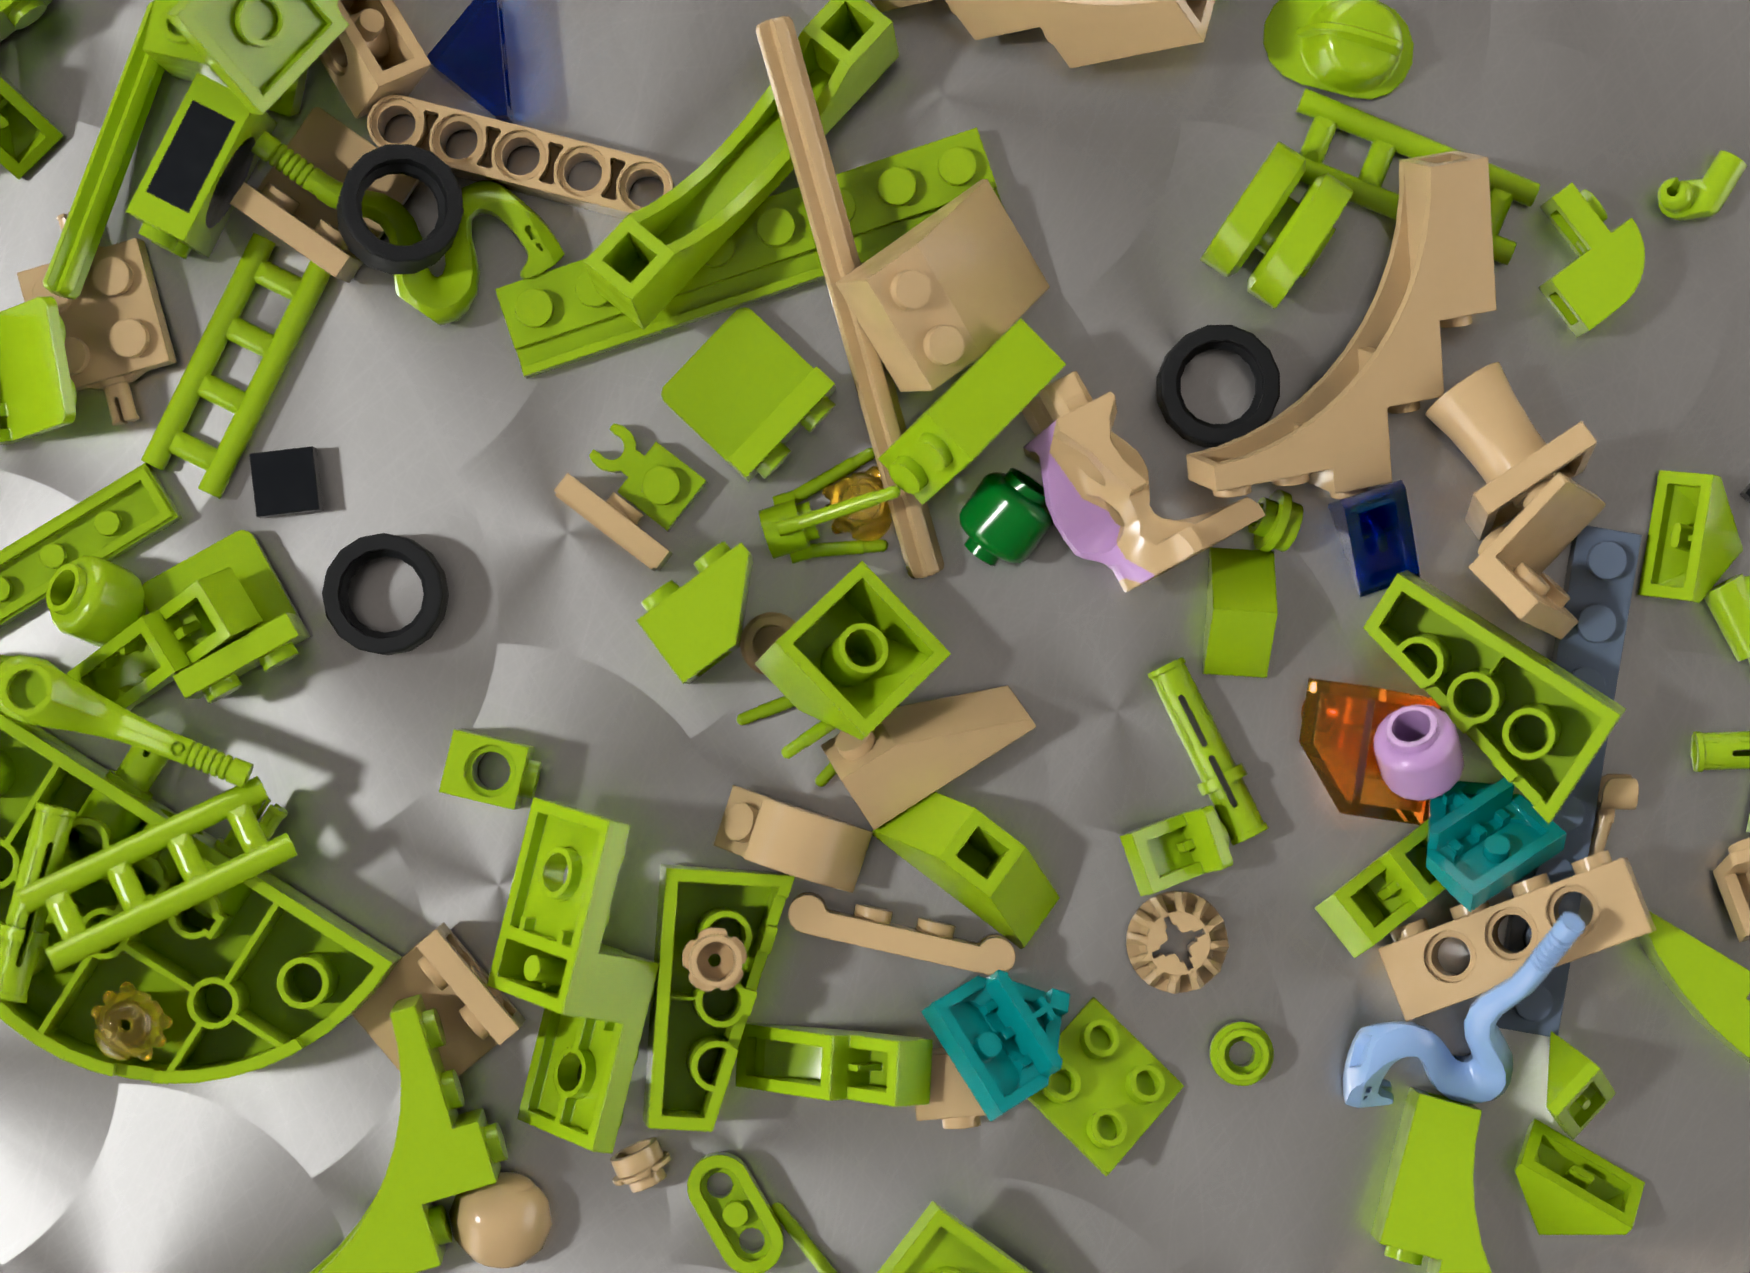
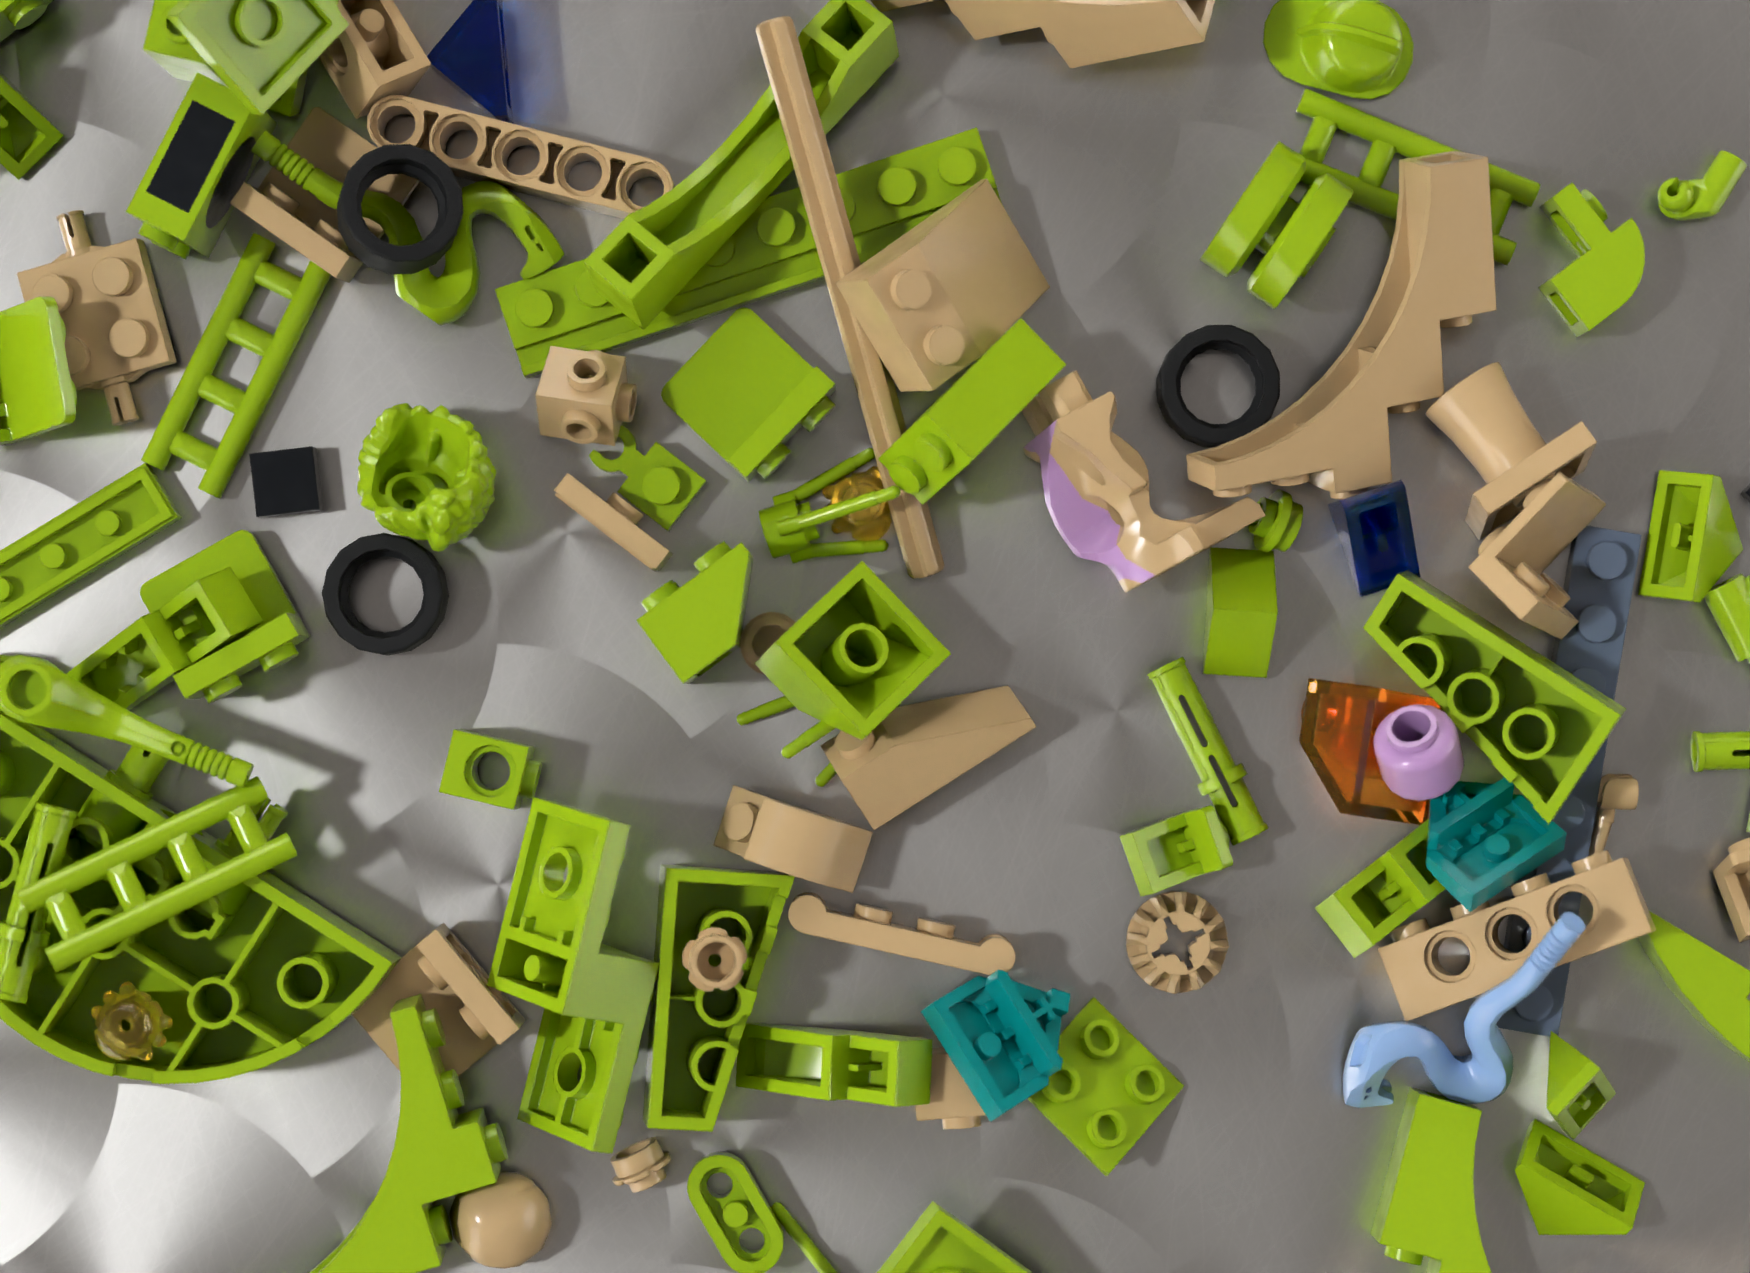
lime axle [43,0,165,299] -> none
lime head [46,555,146,647] -> none
lime slope [872,792,1060,949] -> none
green head [959,468,1053,566] -> none
lime plate [1209,1021,1274,1086] -> none
none -> lime hair [357,403,497,552]
none -> tan brick [535,346,637,446]

